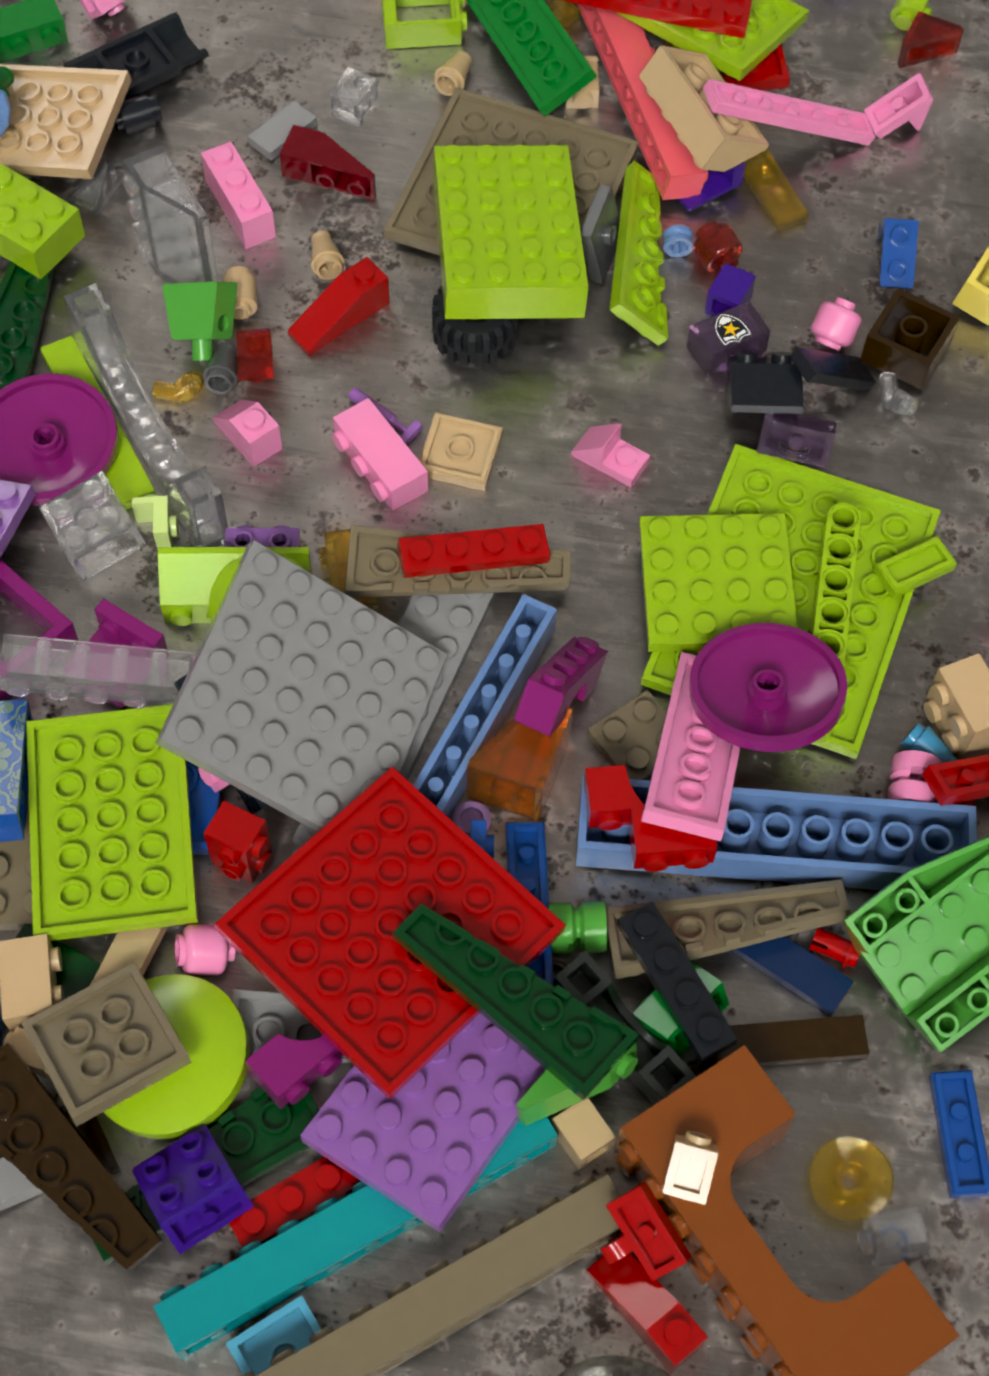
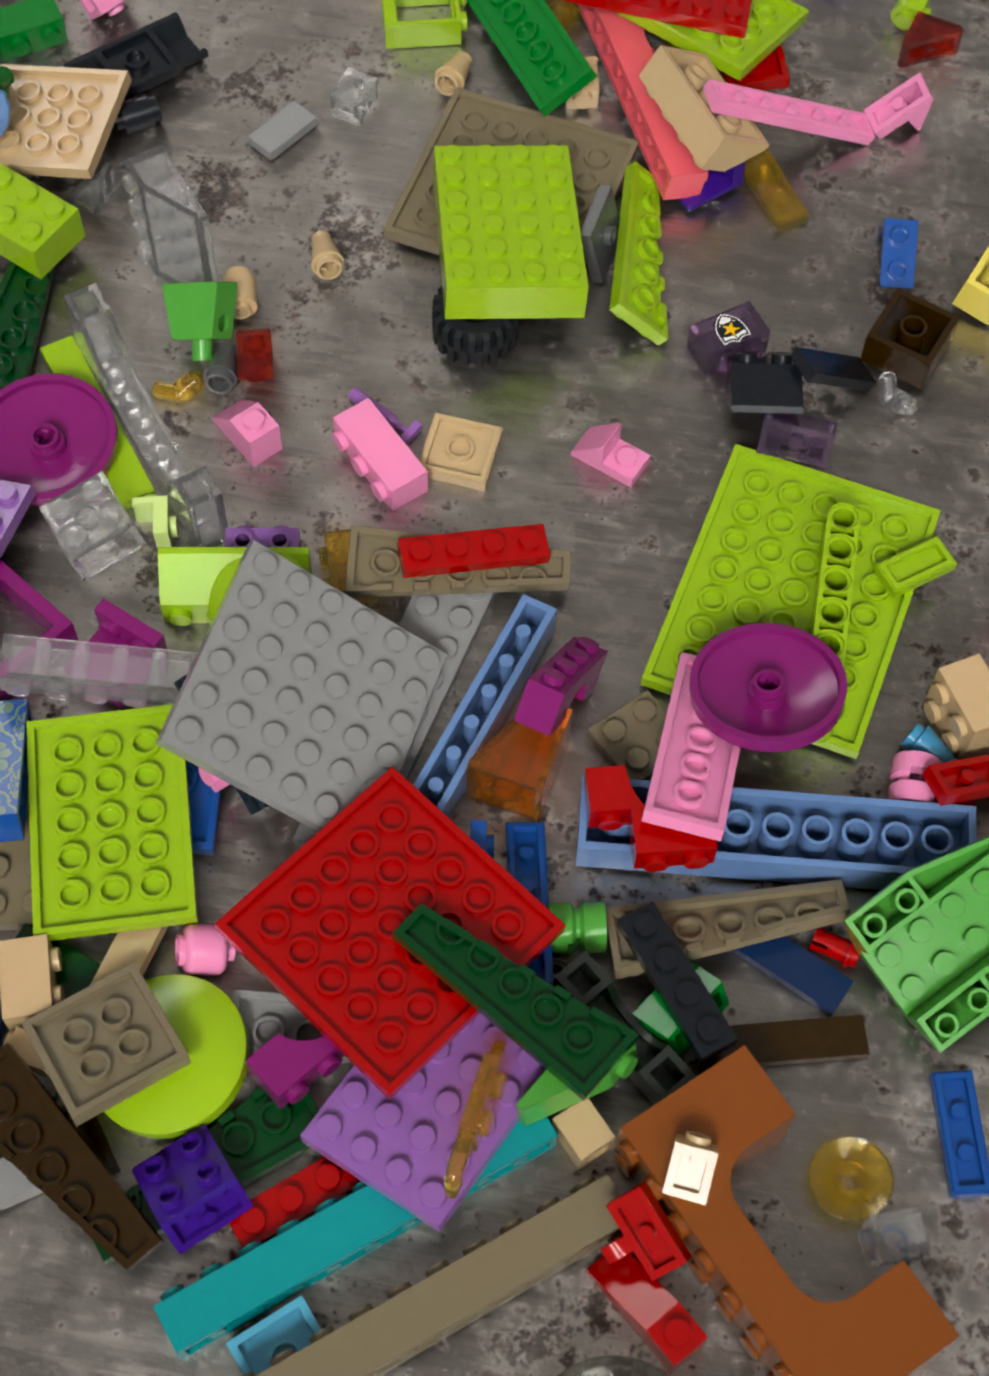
bright pink brick [201,141,276,249] -> none
red brick [204,801,274,884] -> none
dark red slope [279,125,376,200] -> none
red slope [288,257,390,356] -> none
lavender tile [452,801,491,836] -> none
lime plate [639,513,798,652] -> none
medium blue bush [663,225,693,257] -> none
clear red head [693,221,743,273] -> none
dark purple brick [704,263,756,319] -> none
bright pink head [811,297,862,351] -> none
none -> clear yellow plate [444,1040,507,1199]

